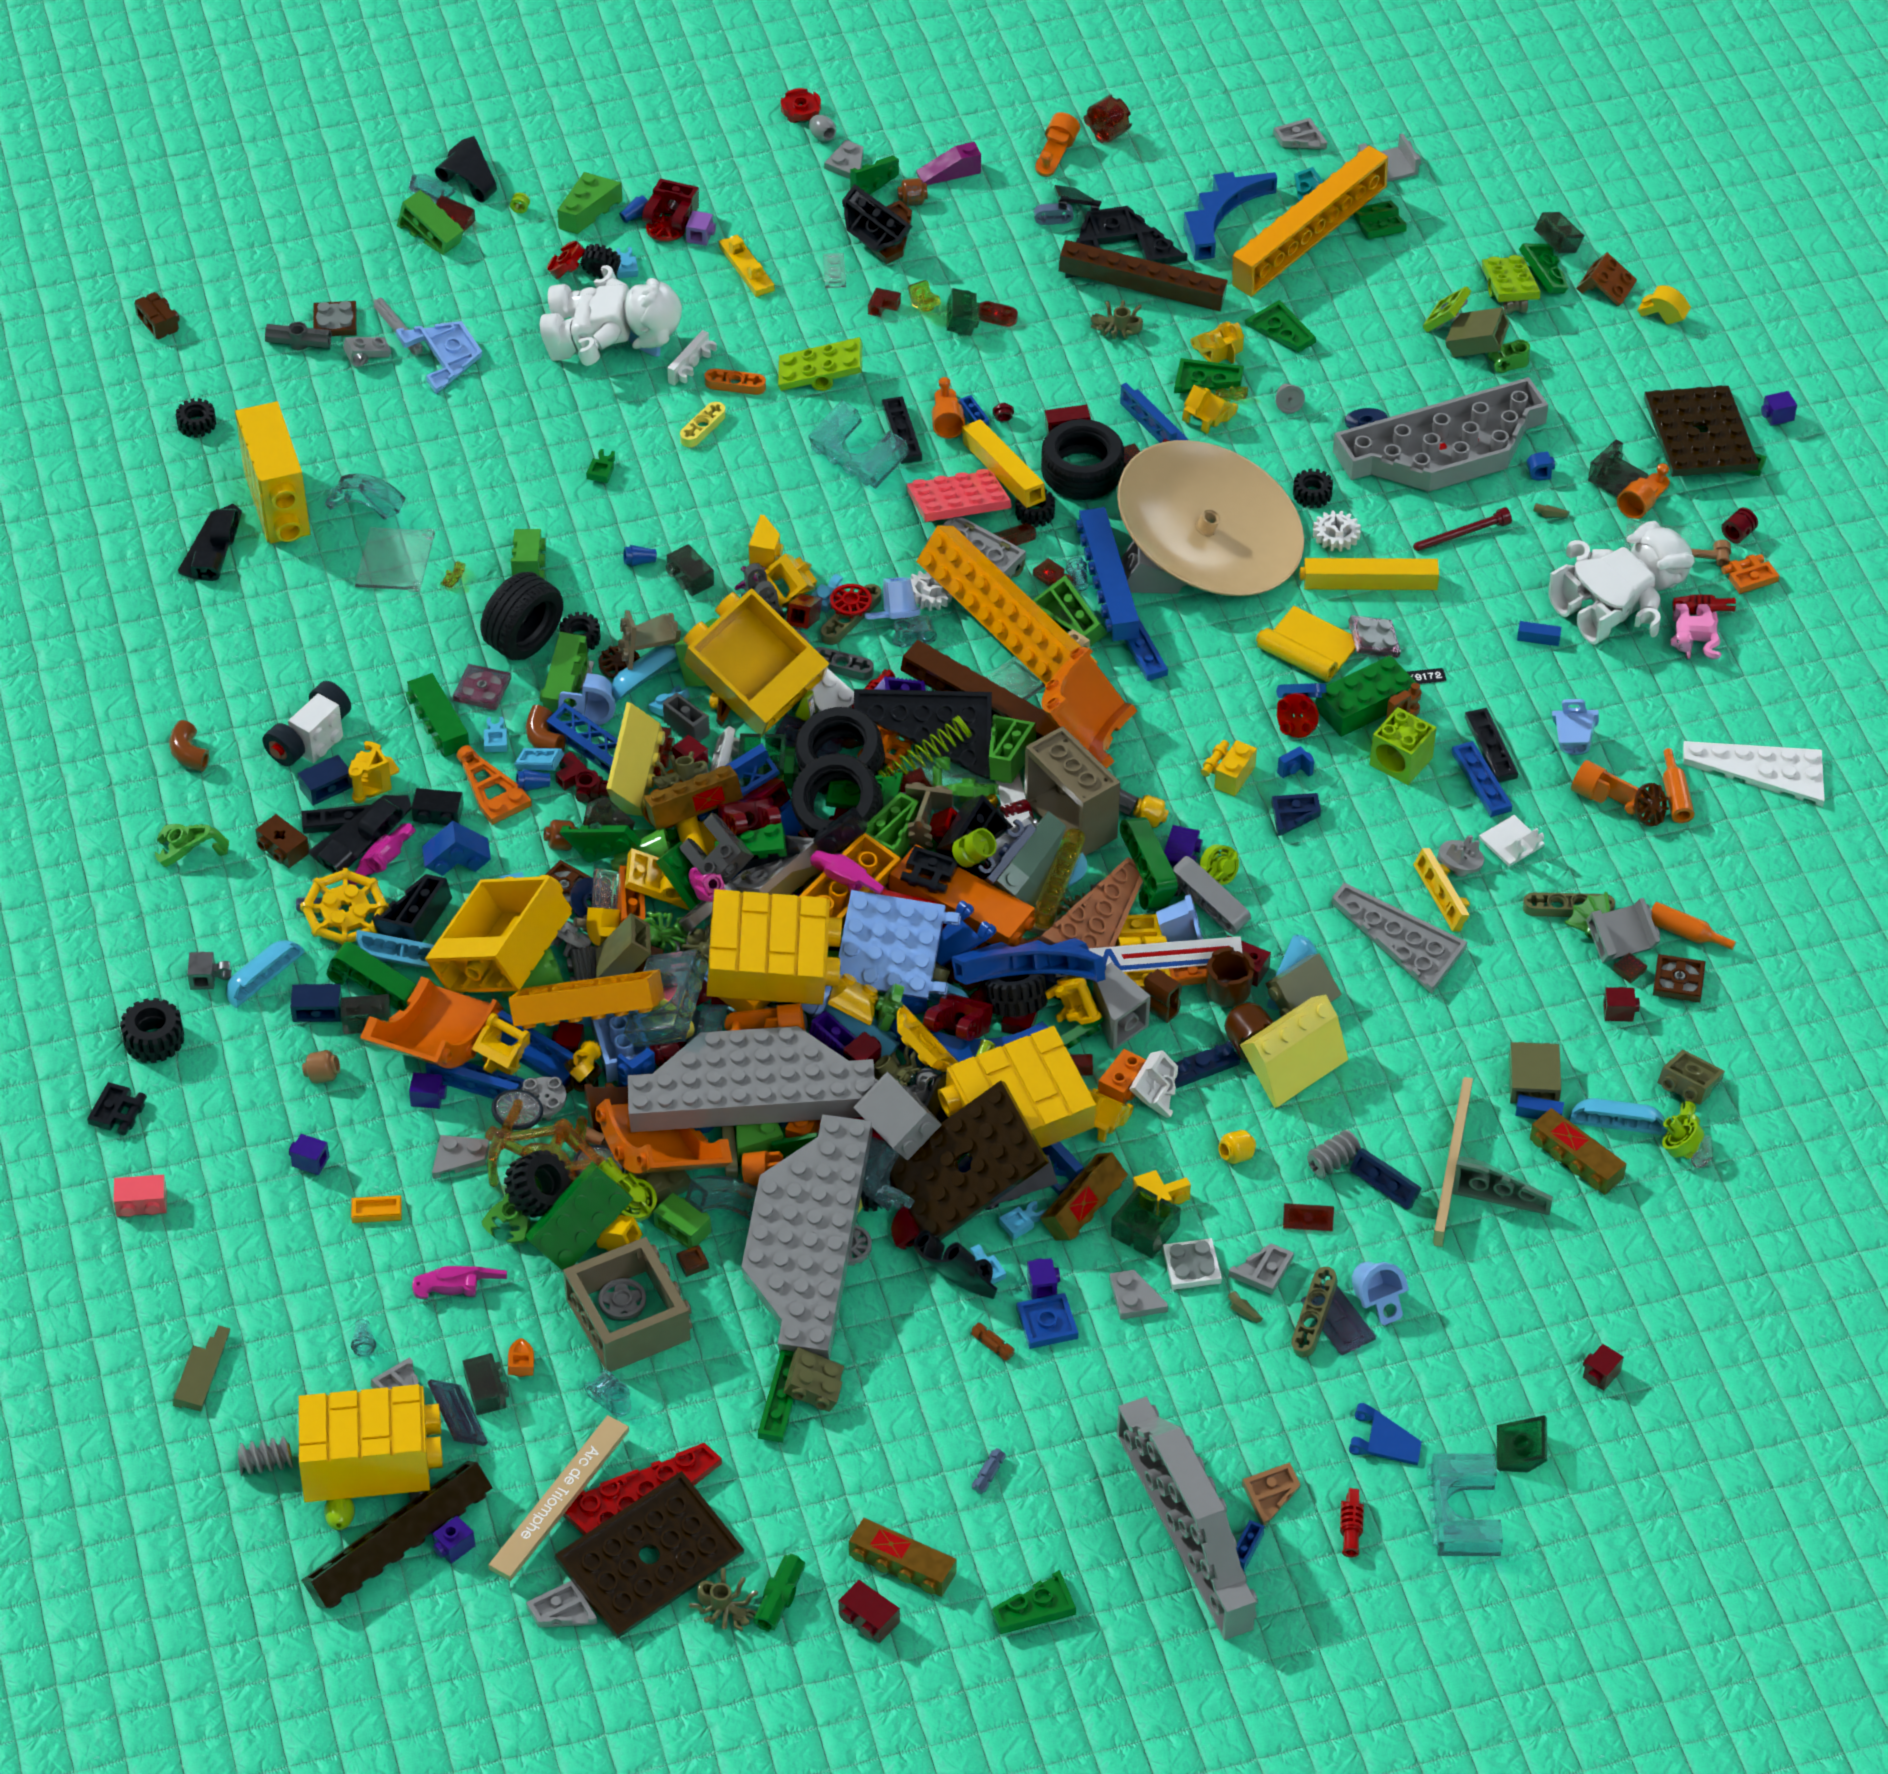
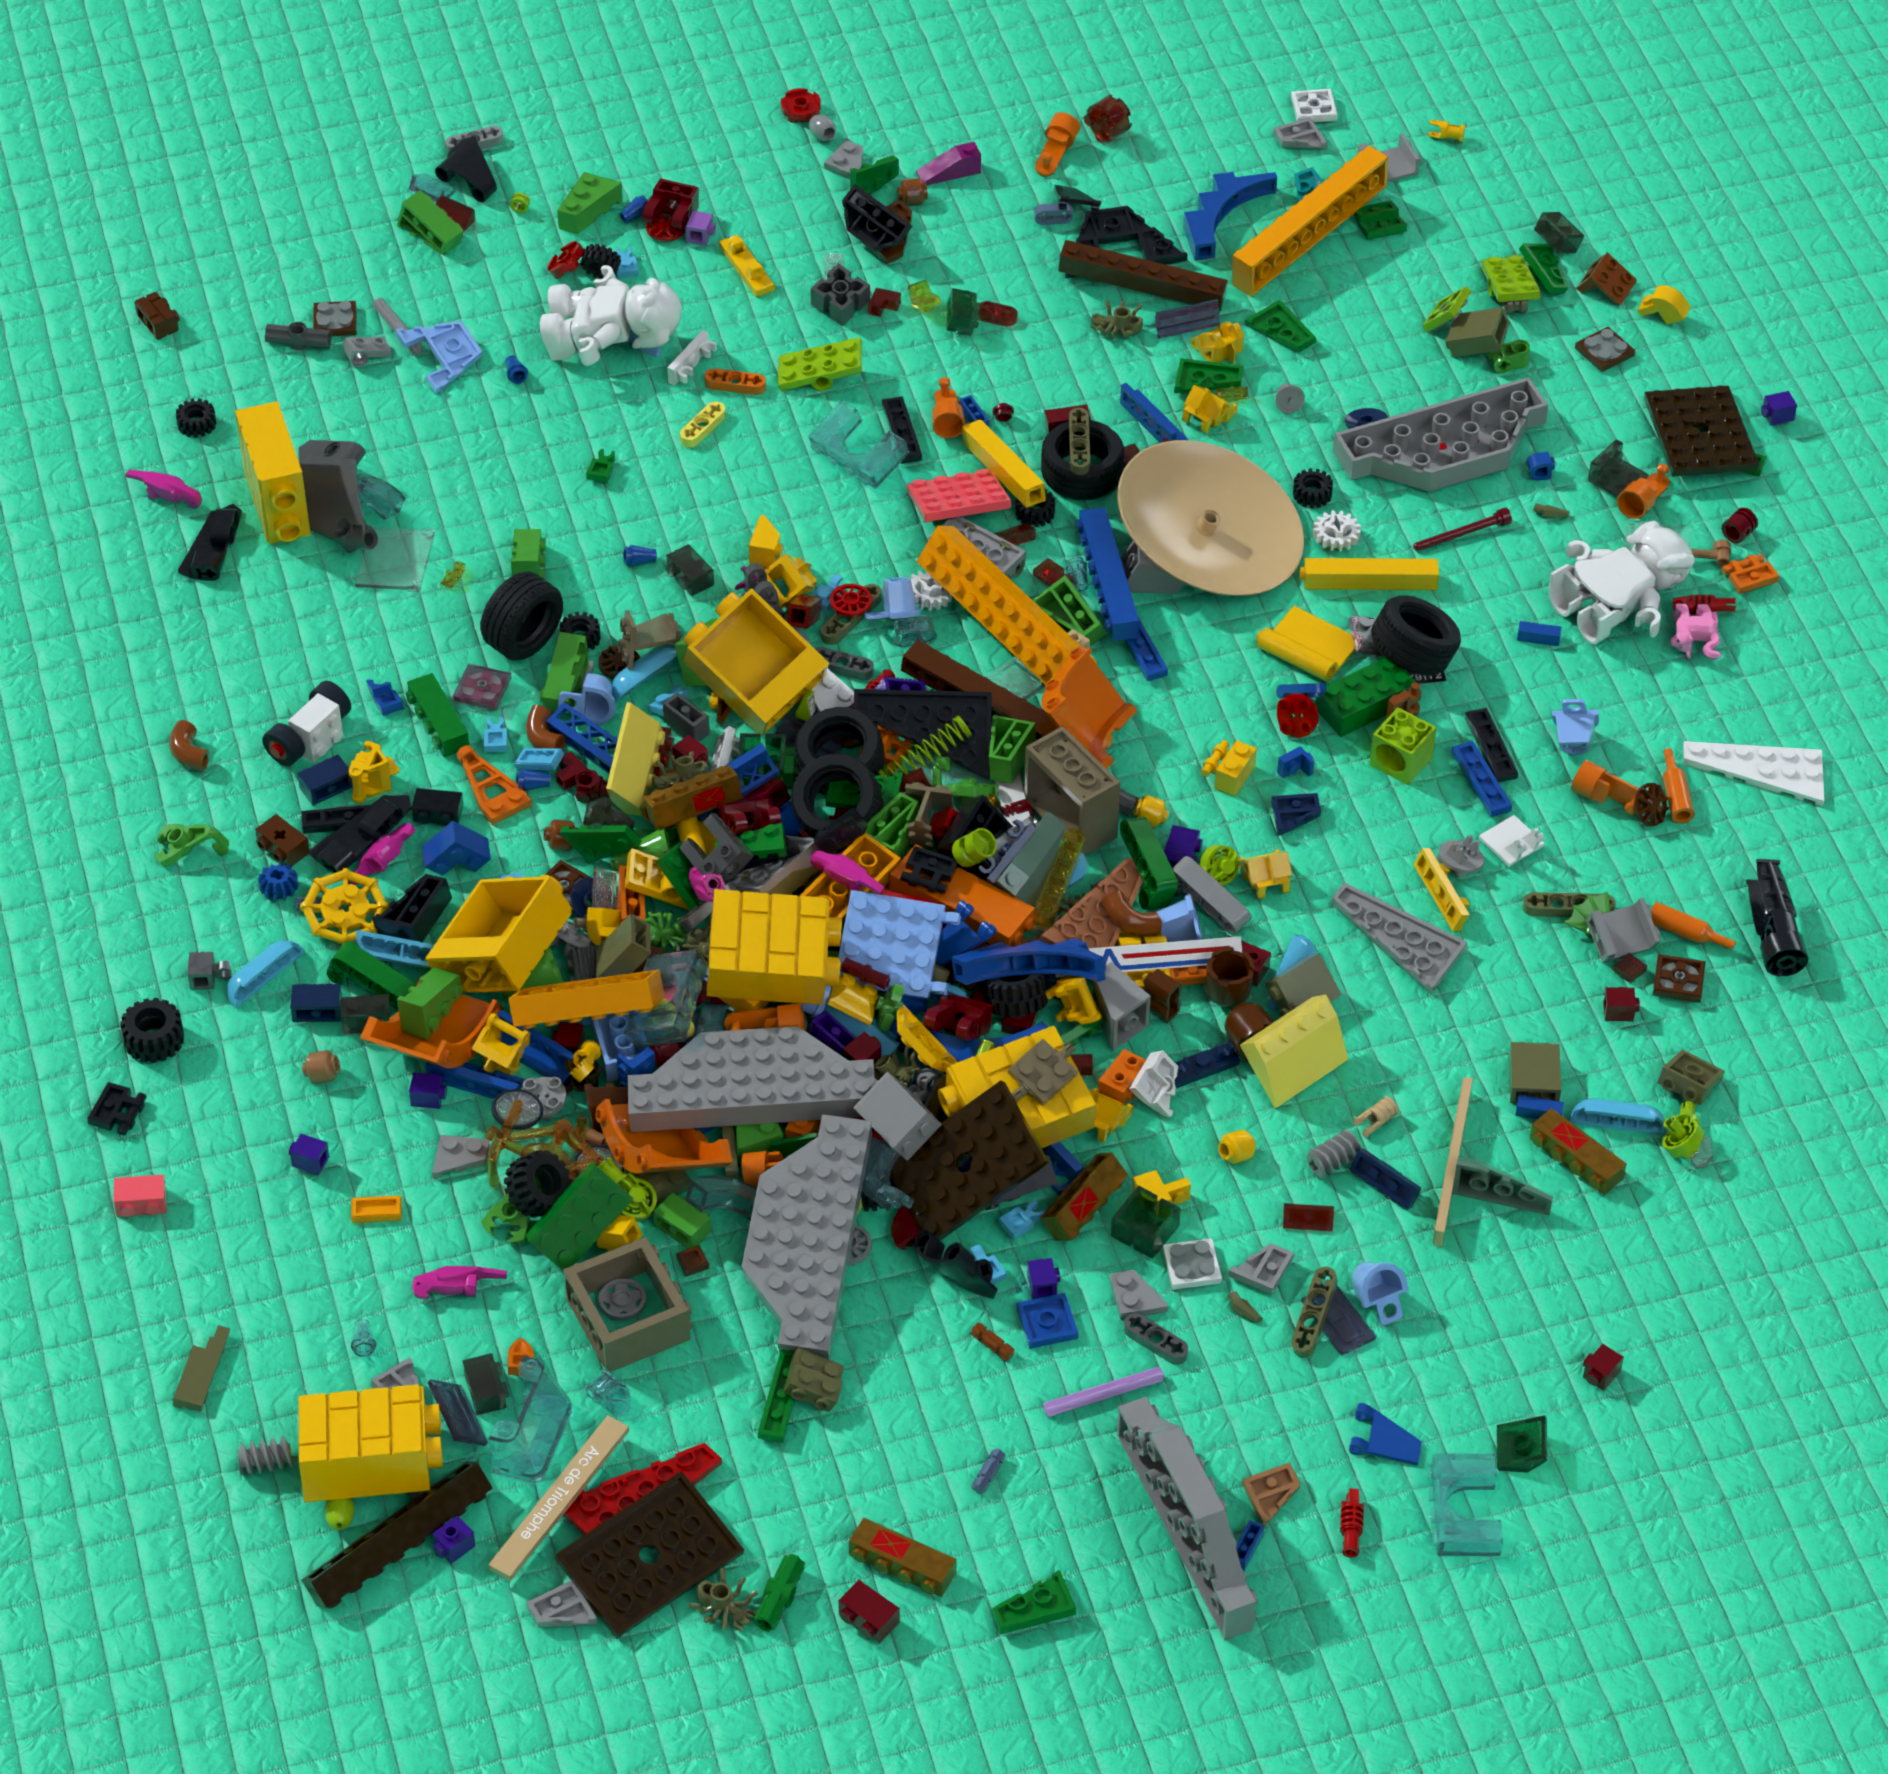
none -> dark pink animal [125,469,202,509]
none -> blue gear [258,862,298,902]
none -> dark grey panel [299,440,378,553]
none -> blue slope [366,679,404,716]
none -> bright green wedge [397,967,463,1040]
none -> light grey beam [446,126,503,153]
none -> clear light blue windscreen [488,1356,572,1483]
none -> blue cone [505,355,528,384]
none -> dark grey brick [811,263,870,326]
none -> dark red pin [841,957,891,990]
none -> dark tan plate [1008,1039,1078,1106]
none -> lavender axle [1043,1367,1164,1417]
none -> olive beam [1069,408,1090,475]
none -> dark orange cylinder [1102,891,1162,936]
none -> flat silver beam [1124,1313,1188,1365]
none -> piece [1155,299,1220,339]
none -> yellow piece [1238,849,1292,899]
none -> white piece [1291,89,1338,122]
none -> tan hinge [1353,1096,1399,1138]
none -> black tyre [1371,595,1461,676]
none -> yellow piece [1428,119,1466,143]
none -> piece [1575,327,1635,372]
none -> black piece [1746,859,1809,977]

